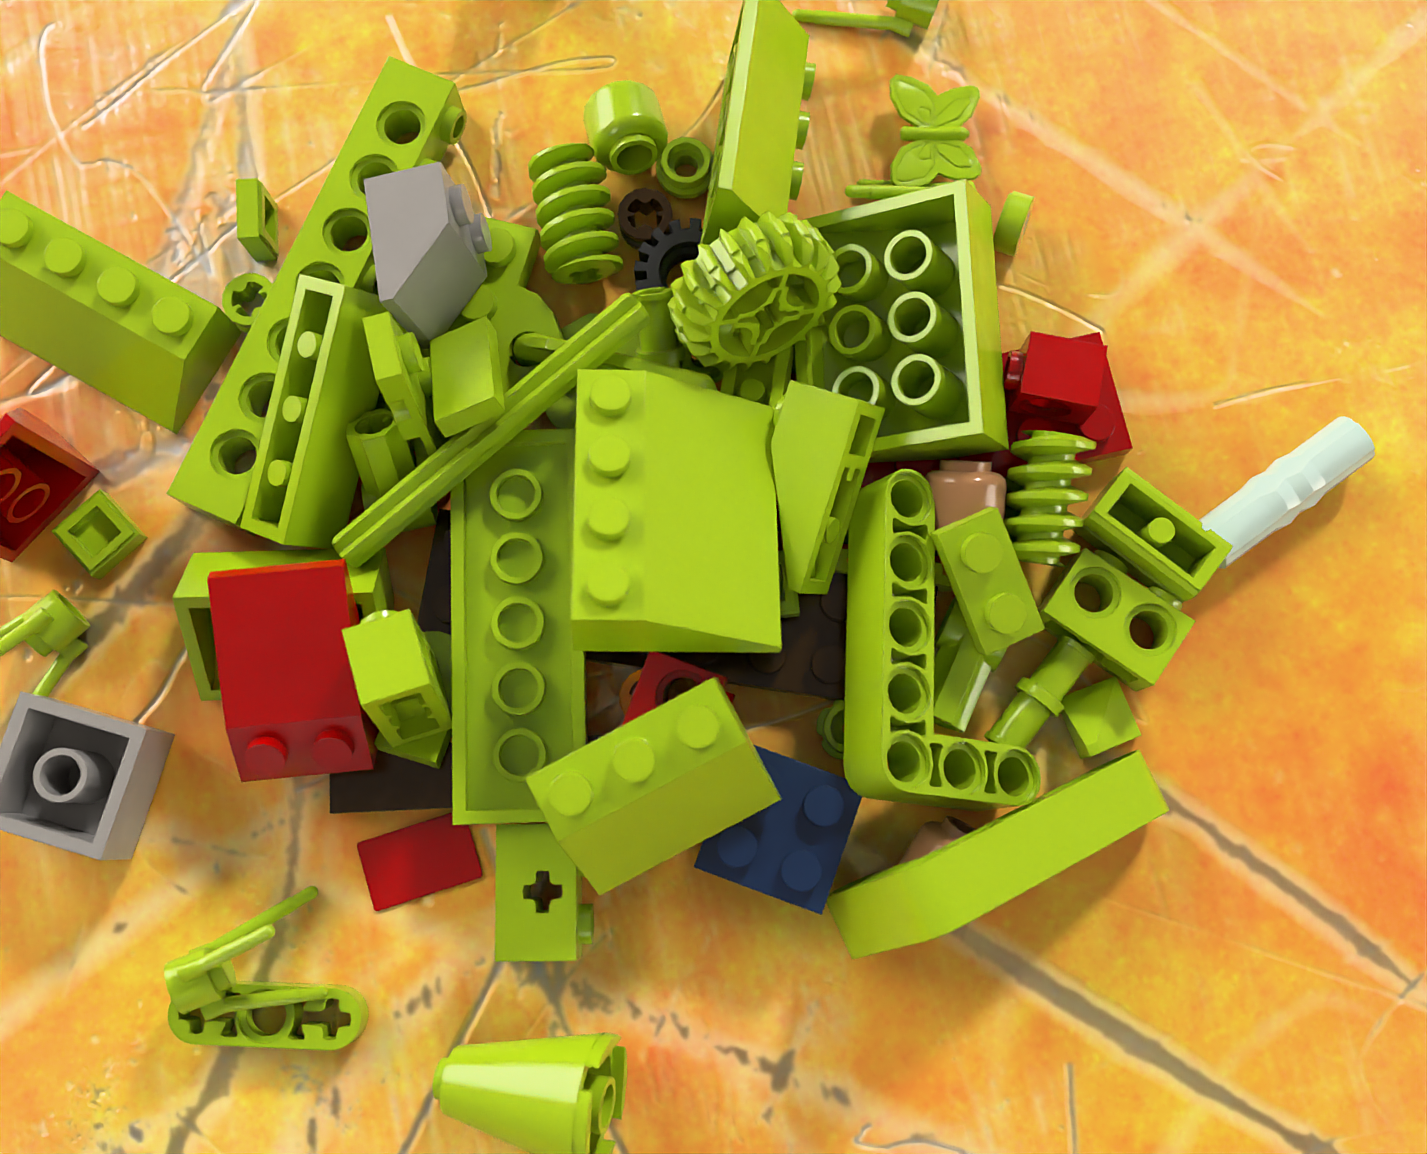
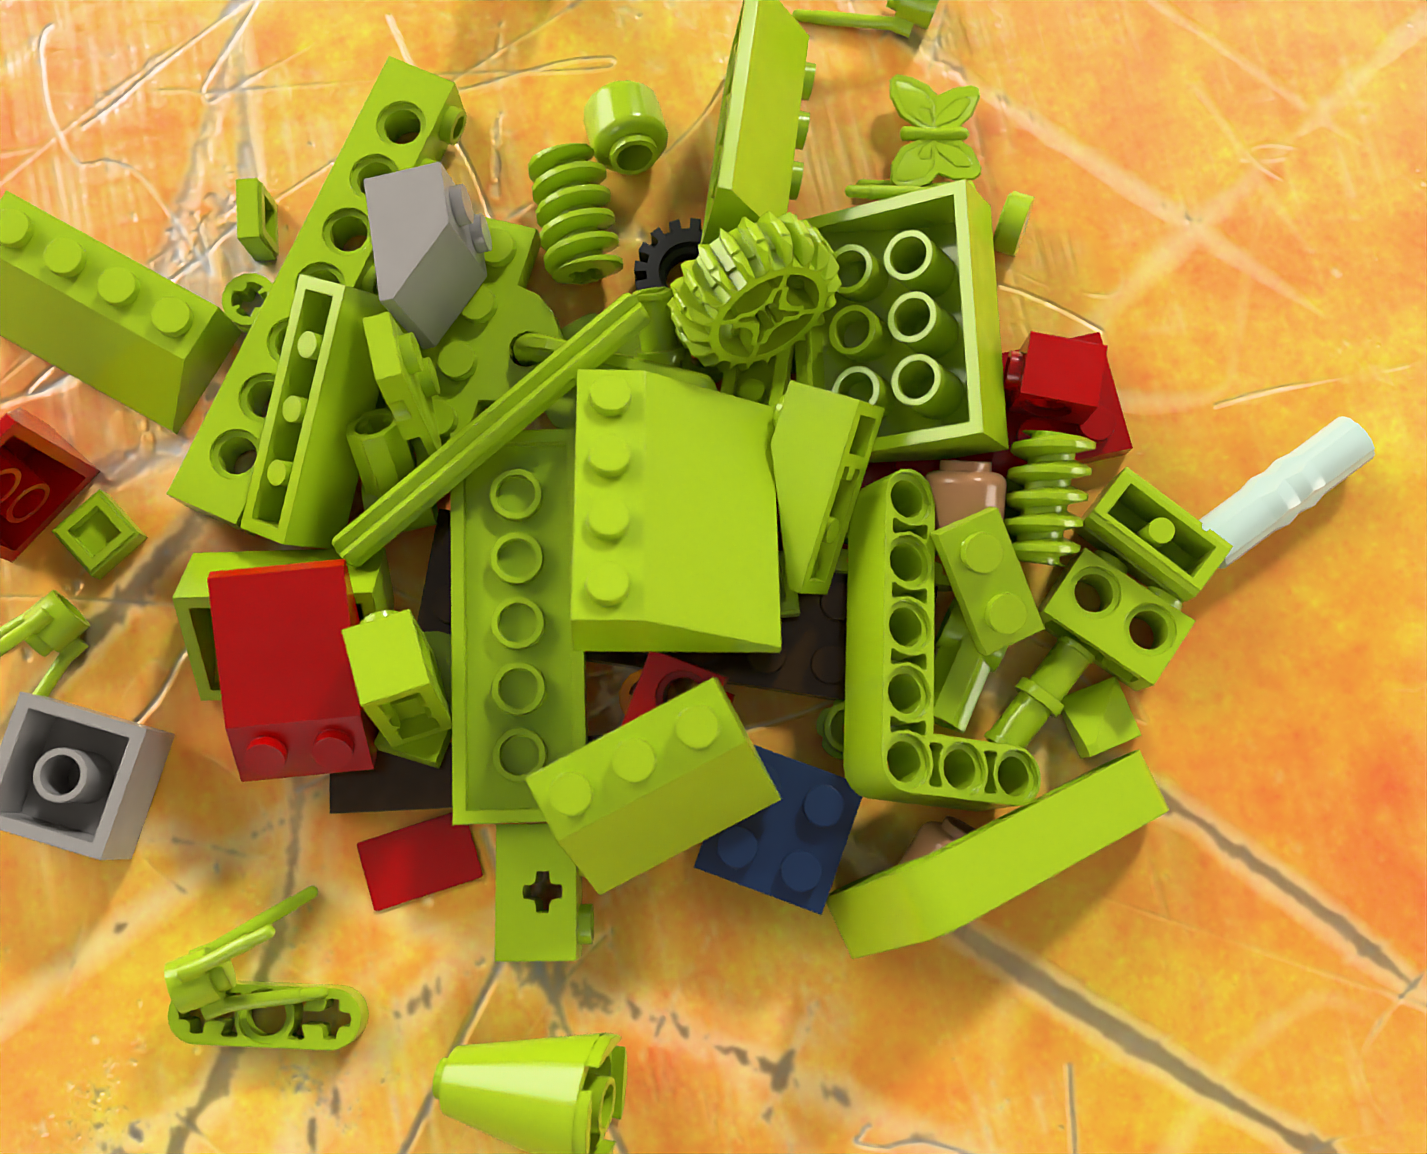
lime tile [430,316,505,437] -> none
dark brown bush [618,188,673,250] -> none
lime plate [656,137,714,199] -> none

